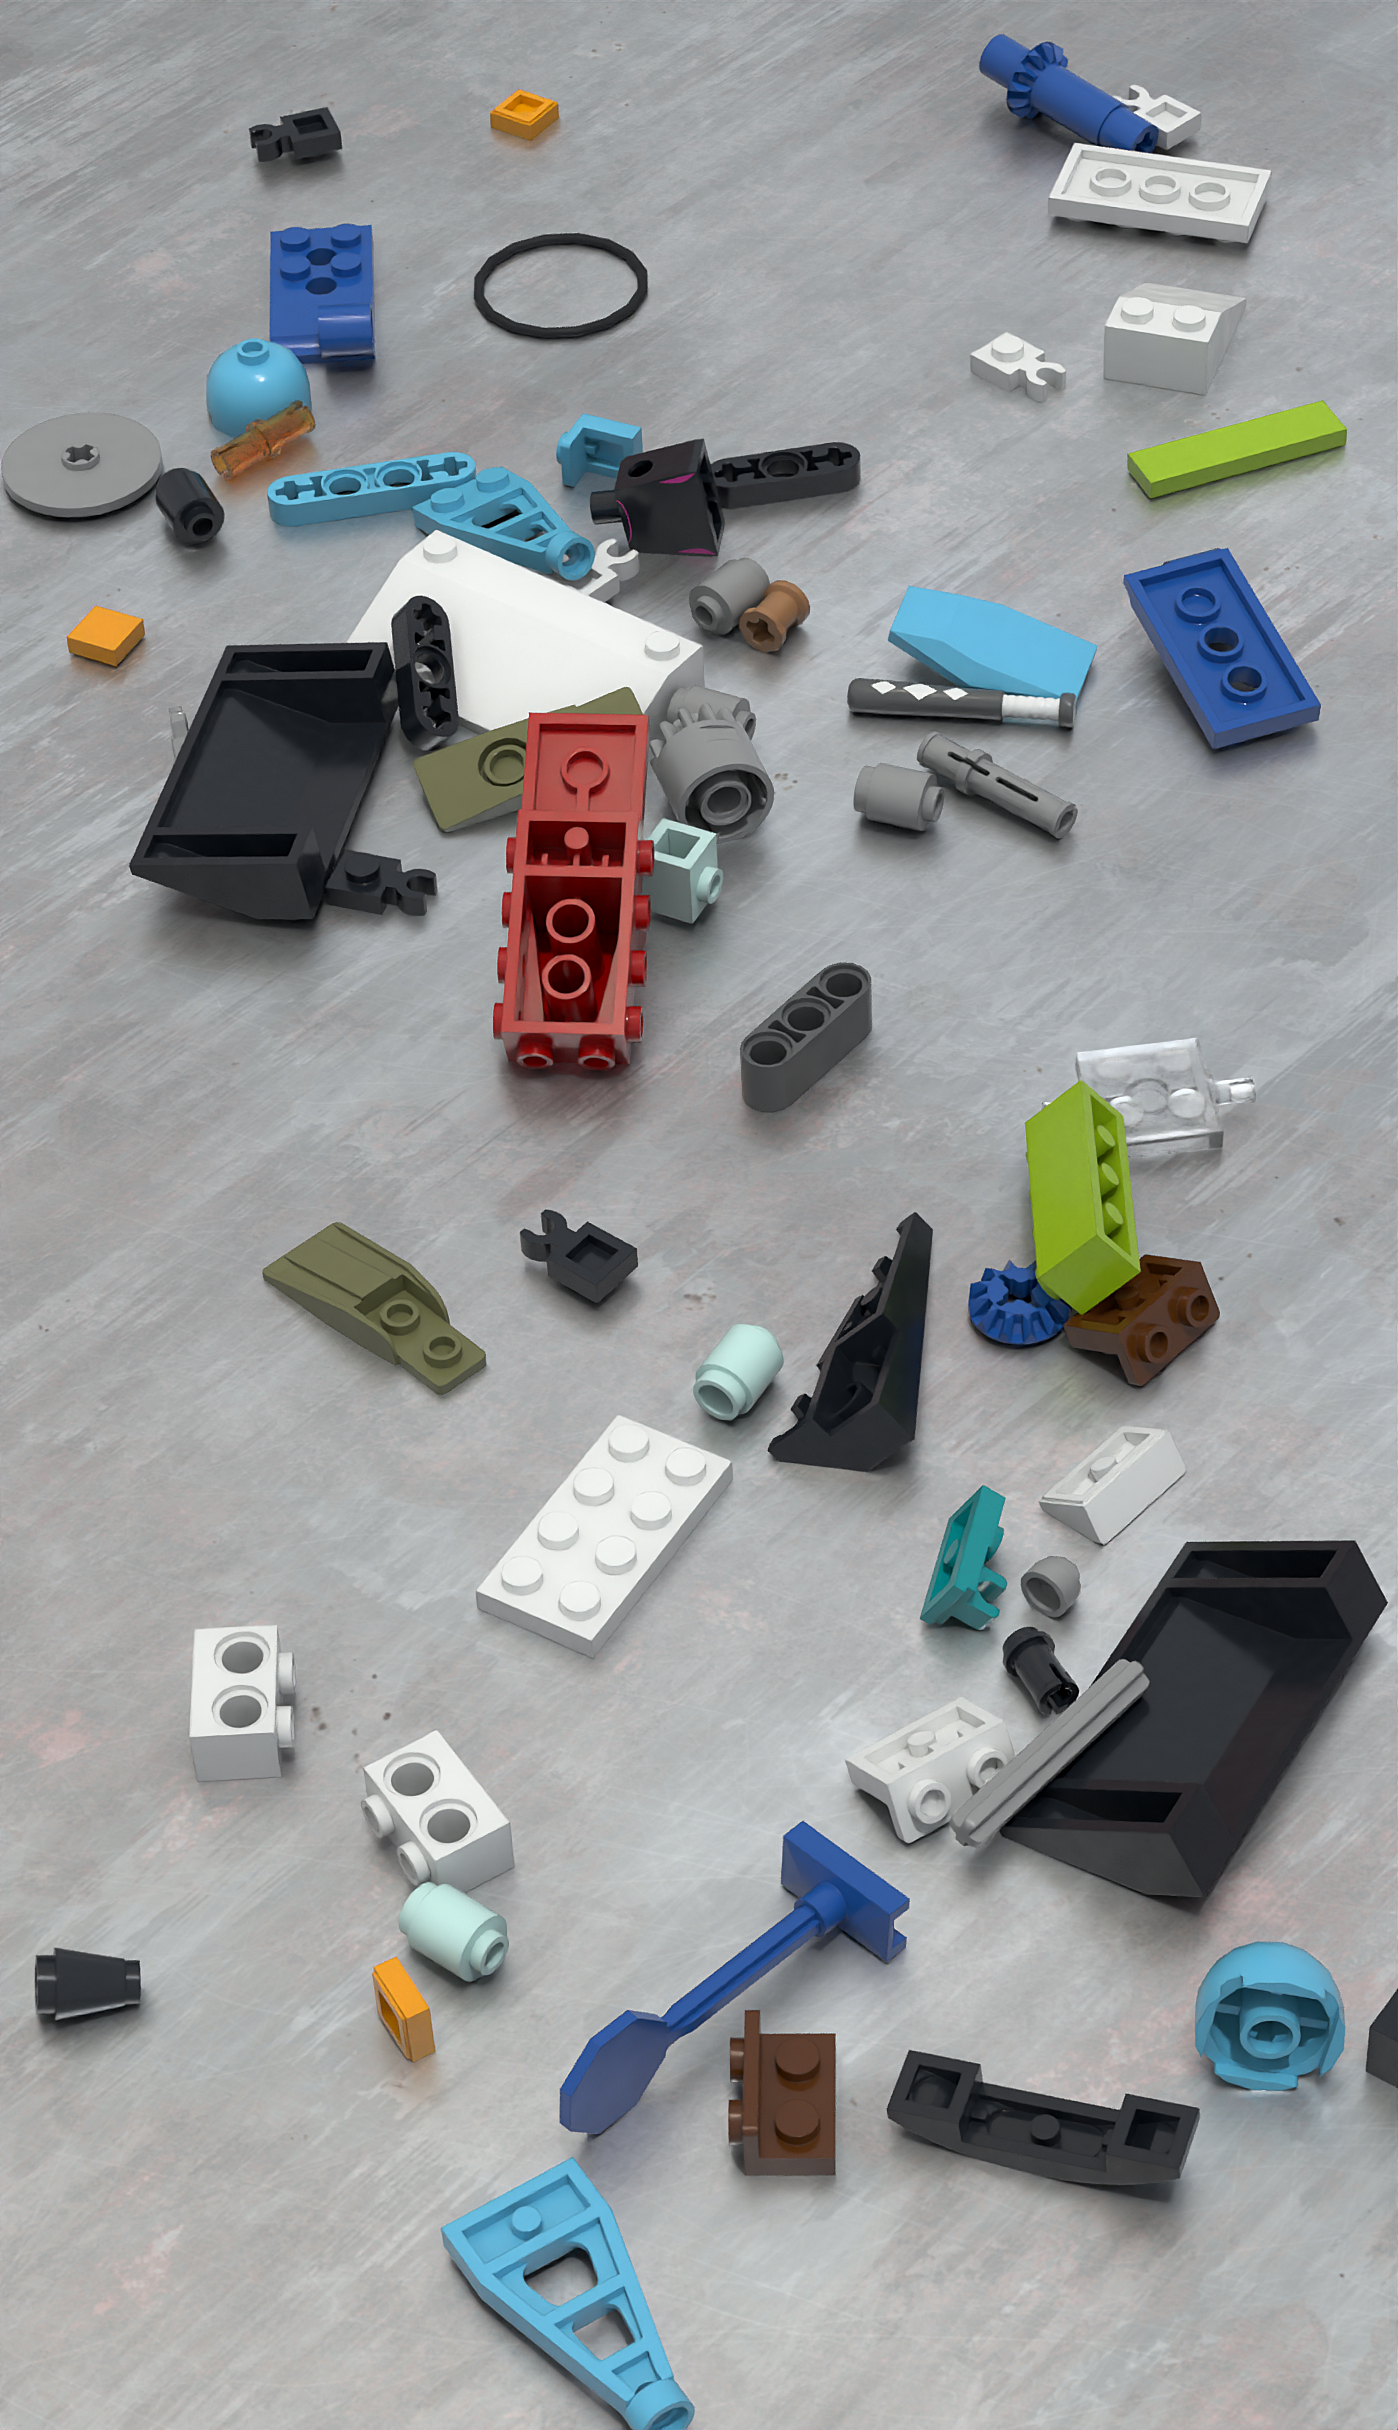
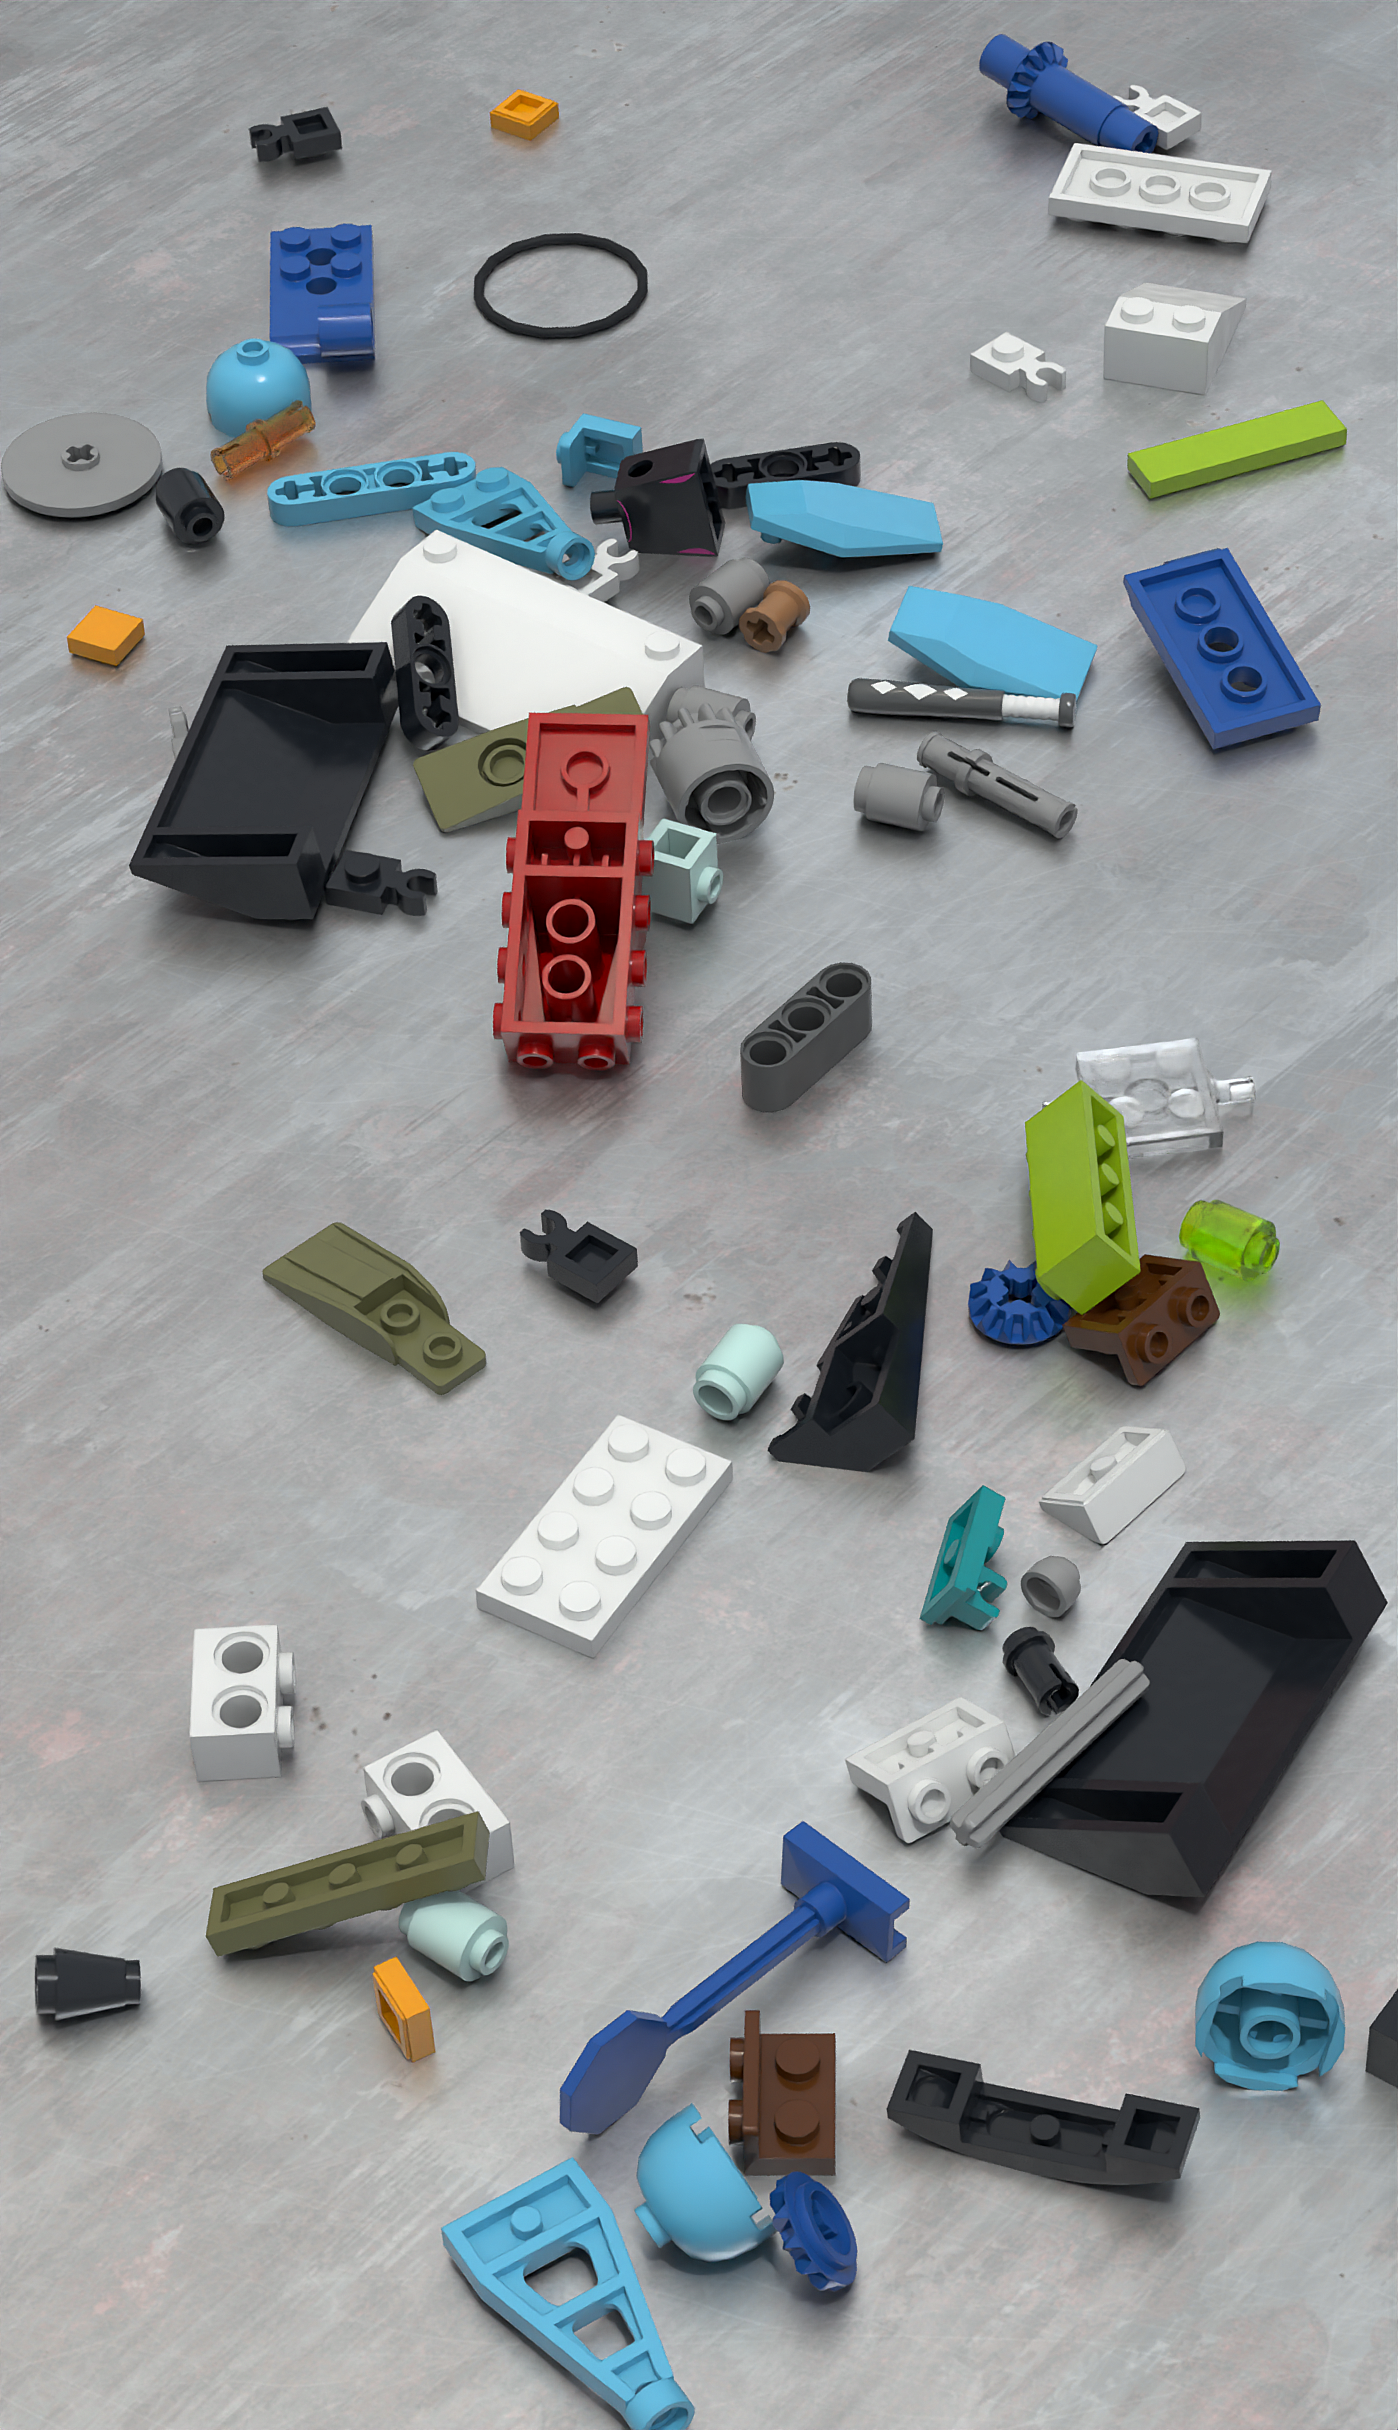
none -> olive plate [206,1811,490,1957]
none -> medium azure cylinder [634,2103,778,2263]
none -> medium azure piece [745,480,943,558]
none -> blue gear [770,2171,857,2292]
none -> clear neon green brick [1179,1200,1280,1282]

